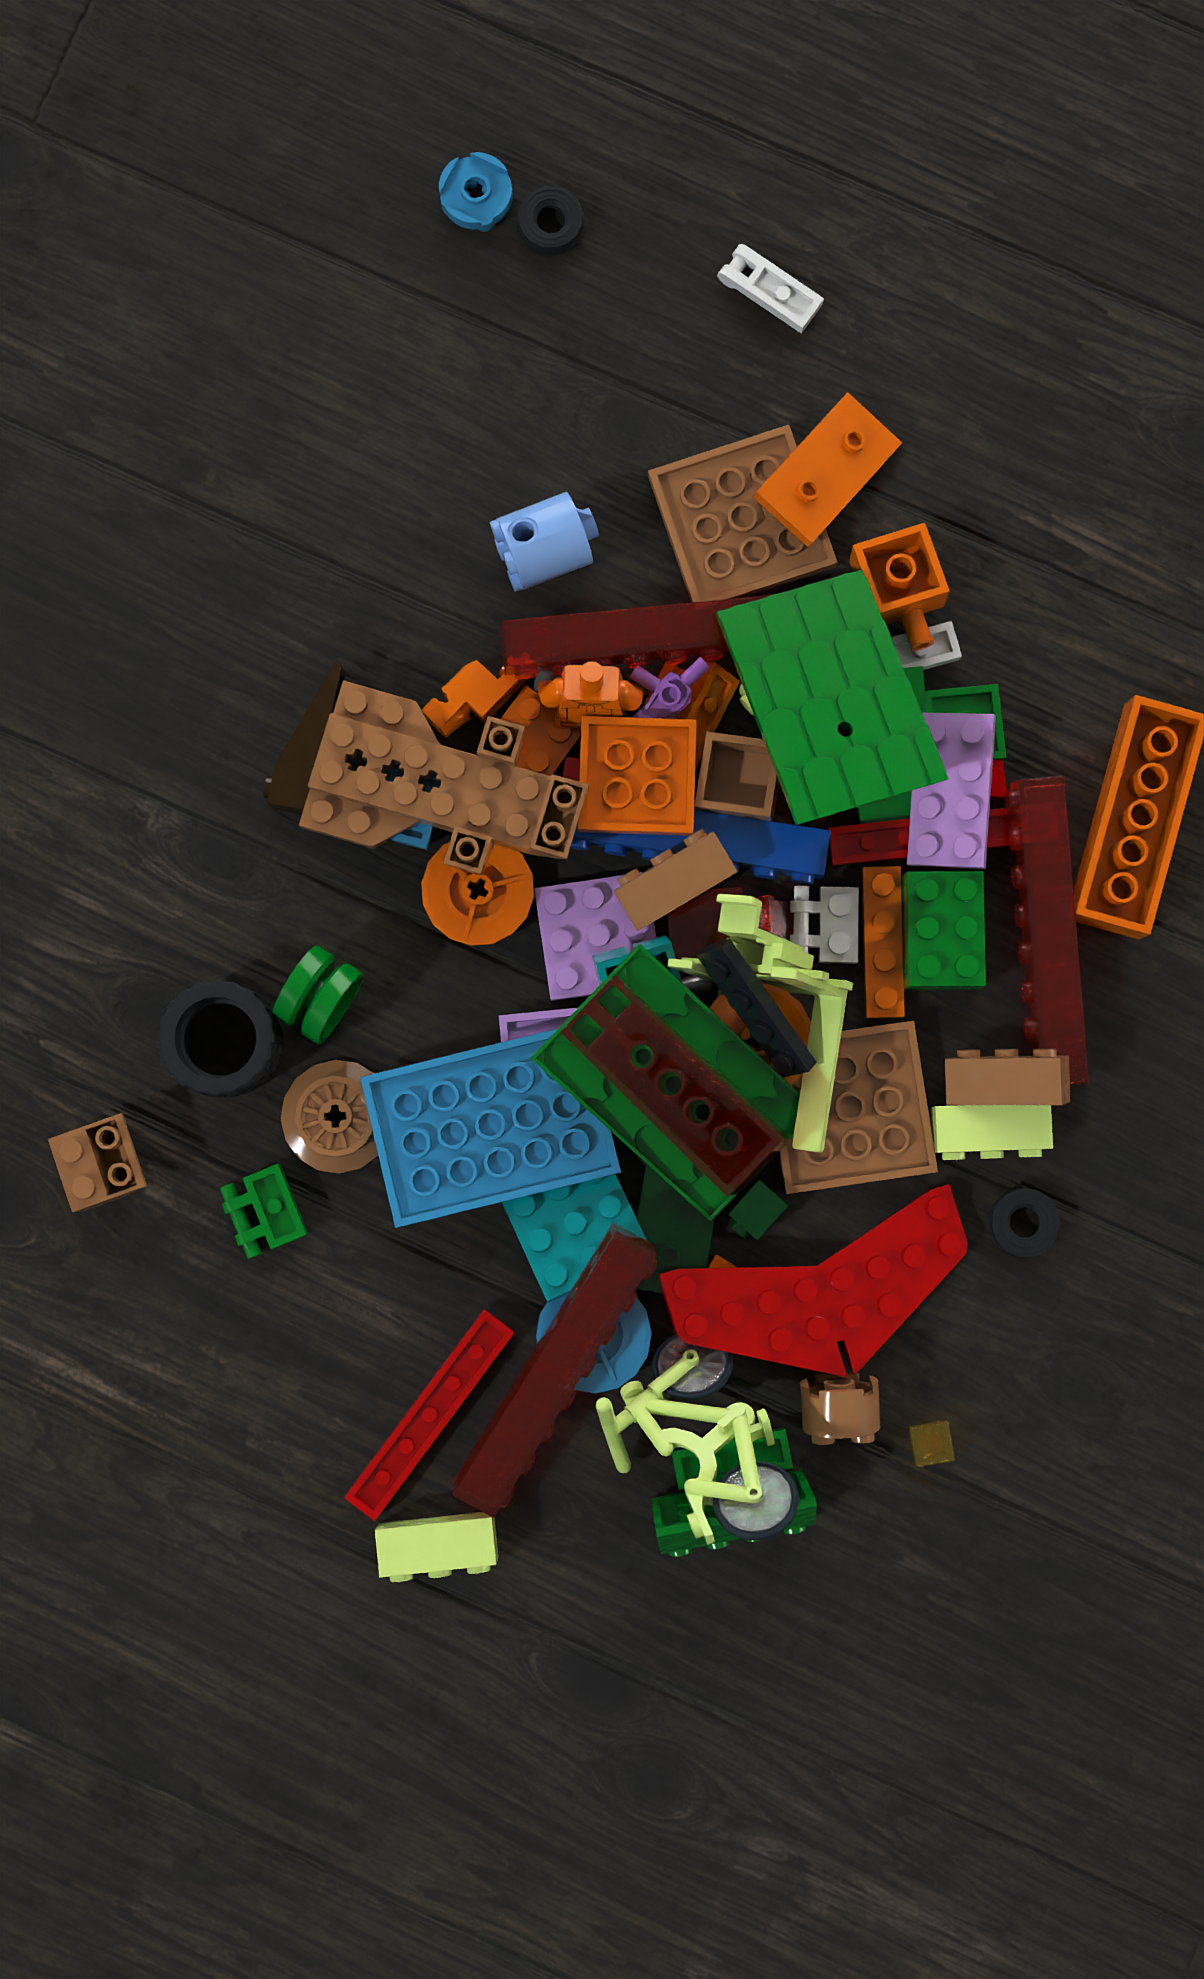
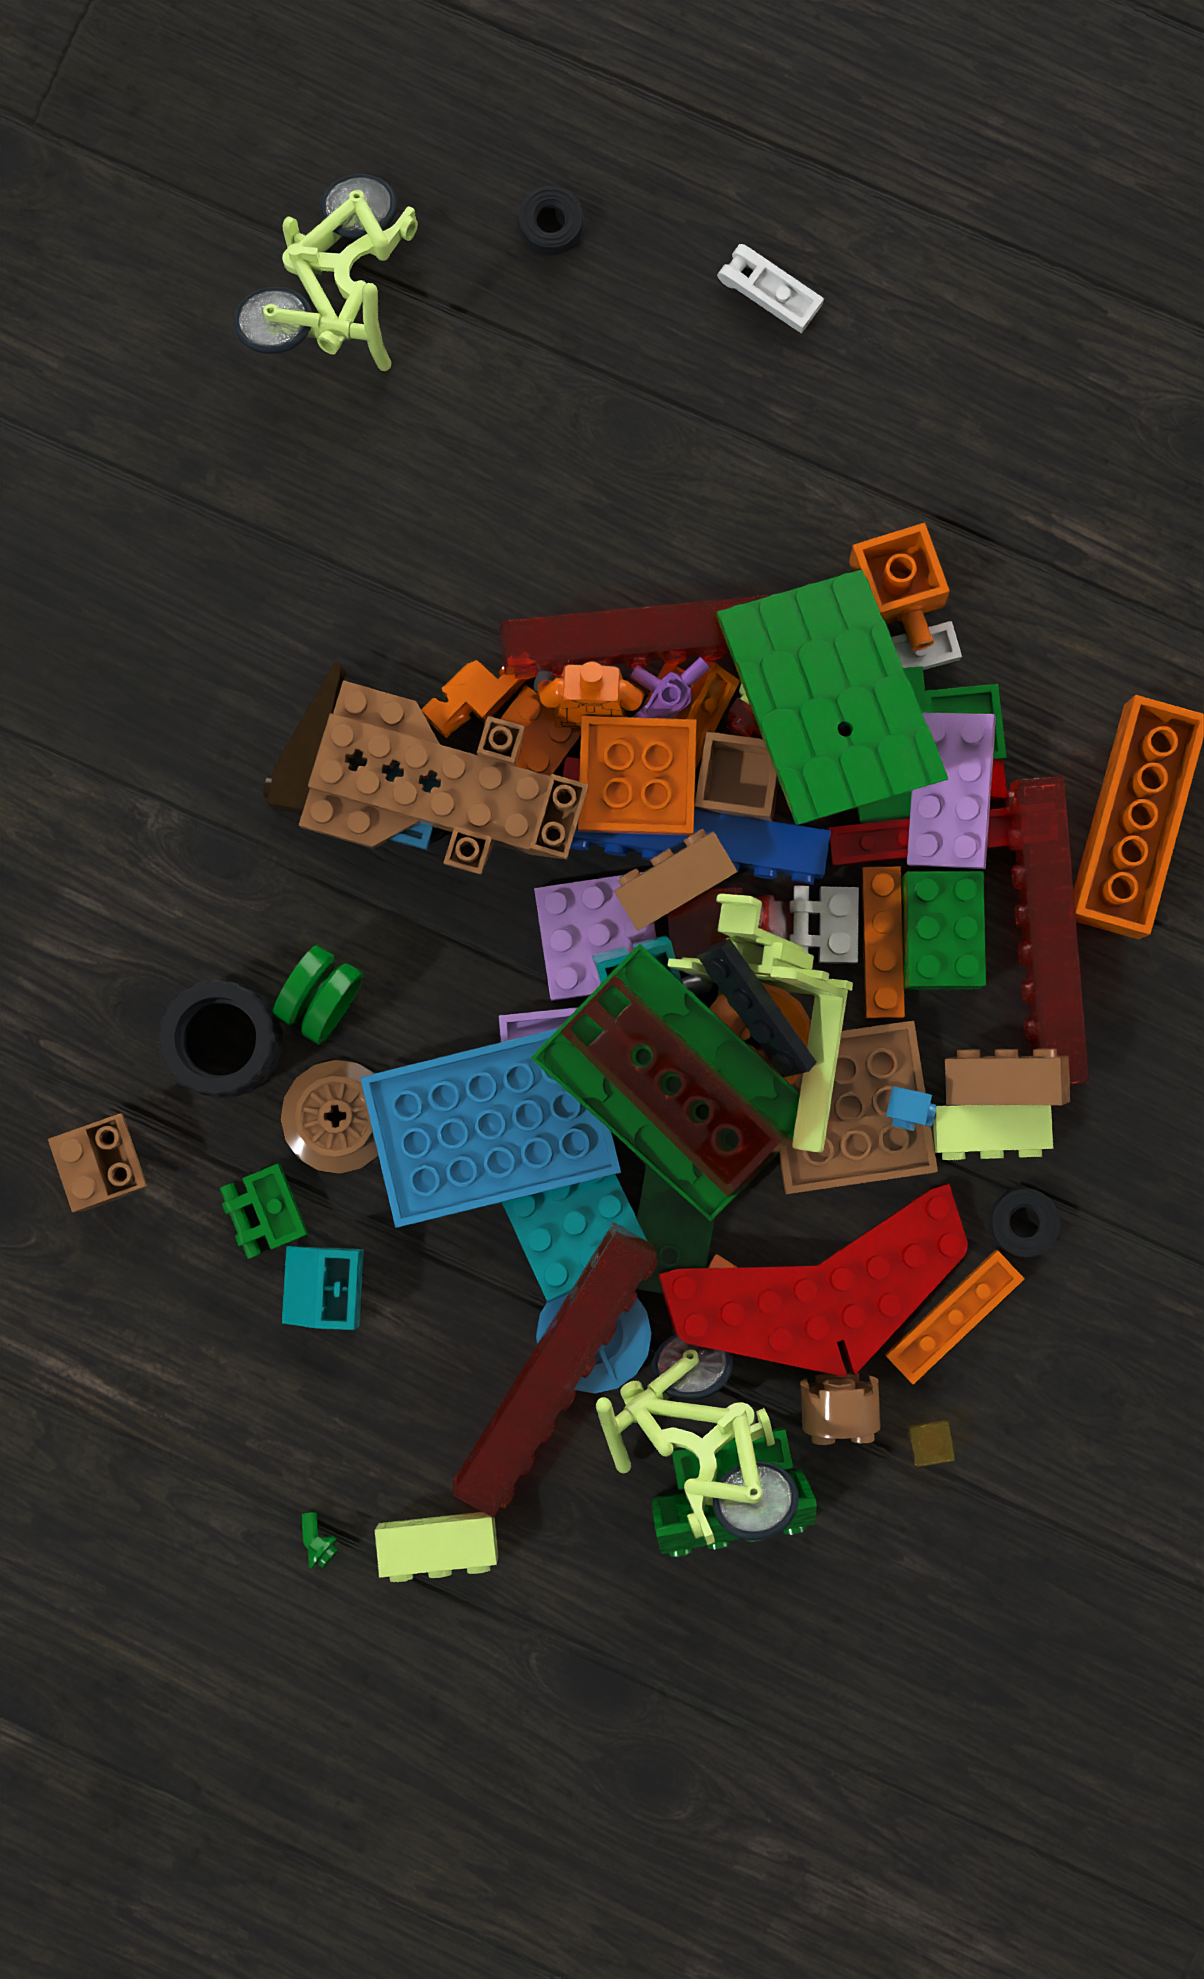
red plate [344,1309,515,1521] -> none
orange piece [421,842,534,946] -> none
dark azure plate [439,152,513,232] -> none
light blue cylinder [490,492,599,592] -> none
medium nougat plate [648,425,838,613] -> none
dark green brick [727,1179,788,1240] -> none
orange plate [753,392,902,547] -> none
none -> yellowish green piece [233,174,418,371]
none -> teal slope [282,1246,364,1330]
none -> green plate [302,1512,338,1569]
none -> clear red plate [725,697,762,739]
none -> orange plate [885,1250,1024,1385]
none -> dark azure plate [886,1086,936,1131]

